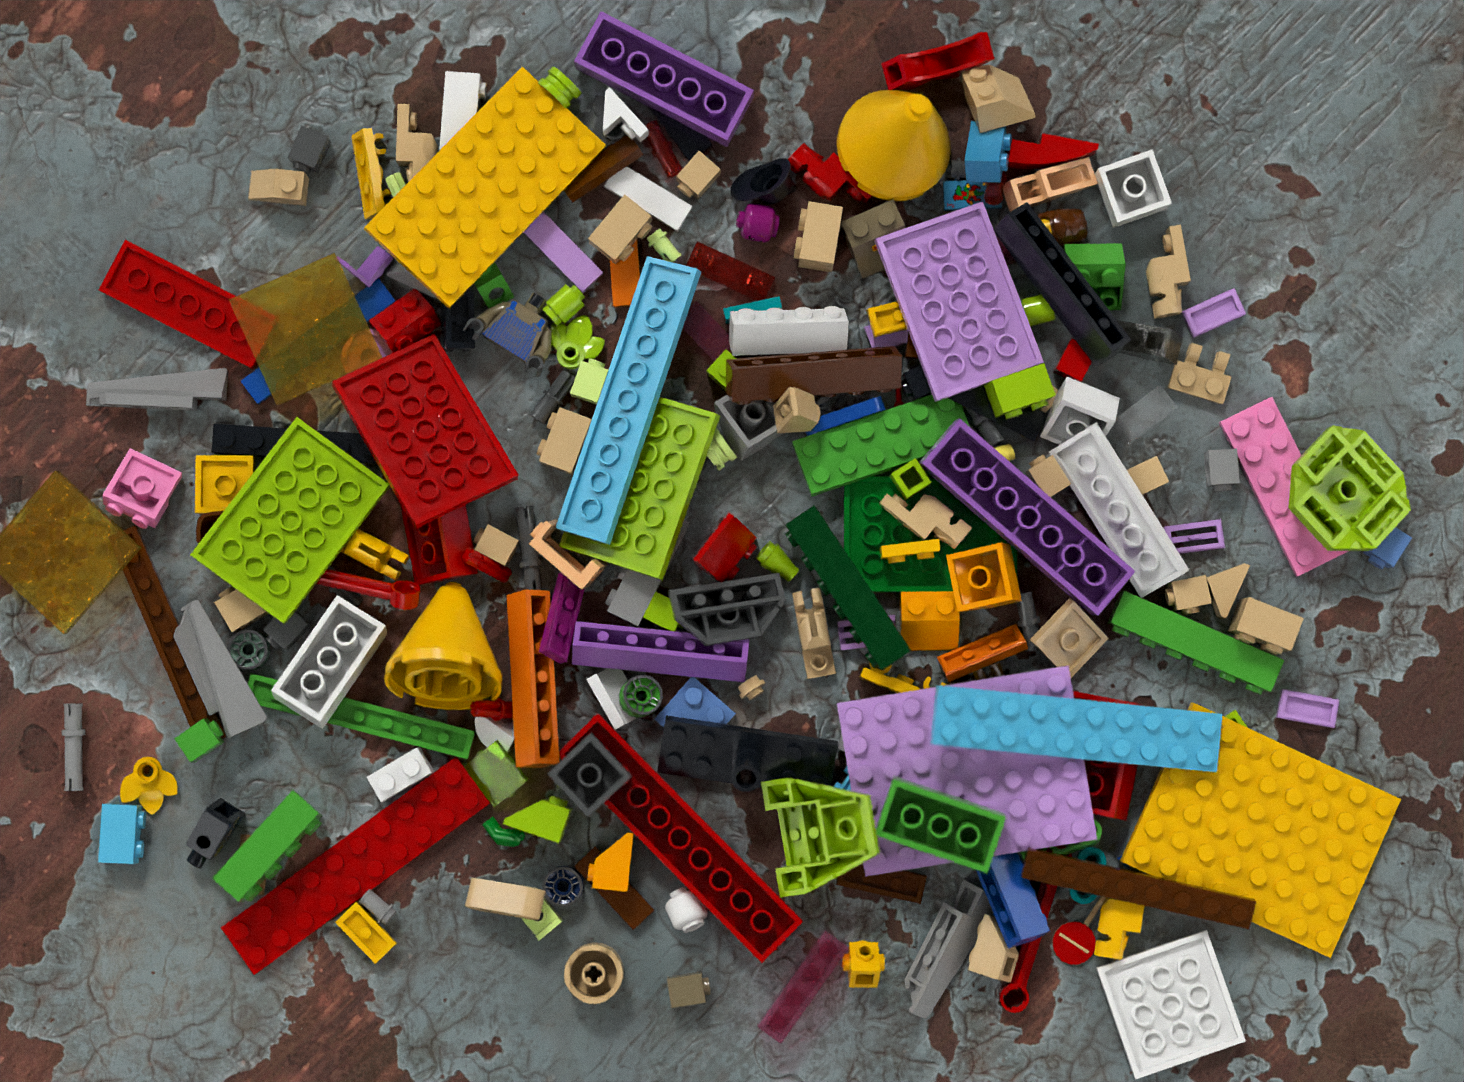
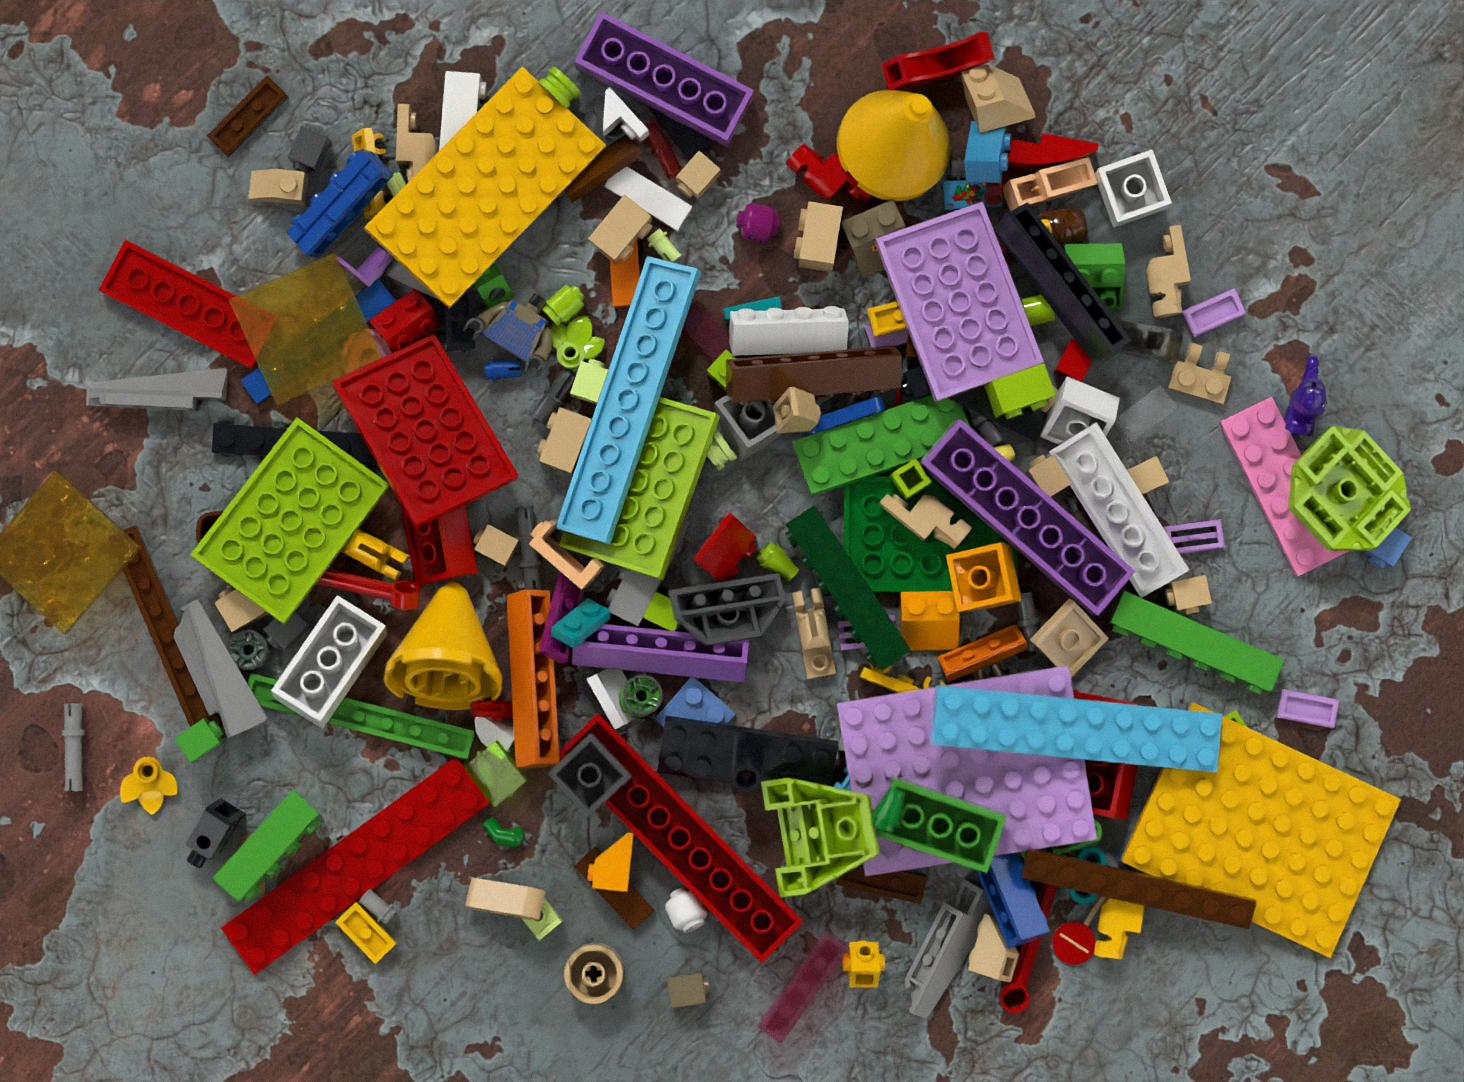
medium azure brick [98,803,146,864] -> none
bright pink plate [102,448,182,529] -> none
yellow plate [195,455,255,514] -> none
white brick [367,747,434,802] -> none
red axle [462,548,512,583] -> none
lime slope [503,796,573,843] -> none
lavender tile [523,212,603,293] -> none
wheel [542,866,584,907] -> none
clear red plate [686,241,775,301] -> none
black piece [730,158,796,204] -> none
tan plate [738,675,765,701] -> none
yellow plate [880,539,940,564] -> none
white plate [1096,930,1246,1079] -> none
light grey brick [1204,449,1240,492] -> none
tan slope [1206,563,1250,619] -> none
tan brick [1227,597,1304,655] -> none
none -> reddish brown tile [207,76,288,157]
none -> blue brick [287,149,393,258]
none -> blue pin [485,359,521,382]
none -> teal plate [551,598,611,649]
none -> green cone [870,787,905,833]
none -> dark purple animal [1284,354,1327,436]

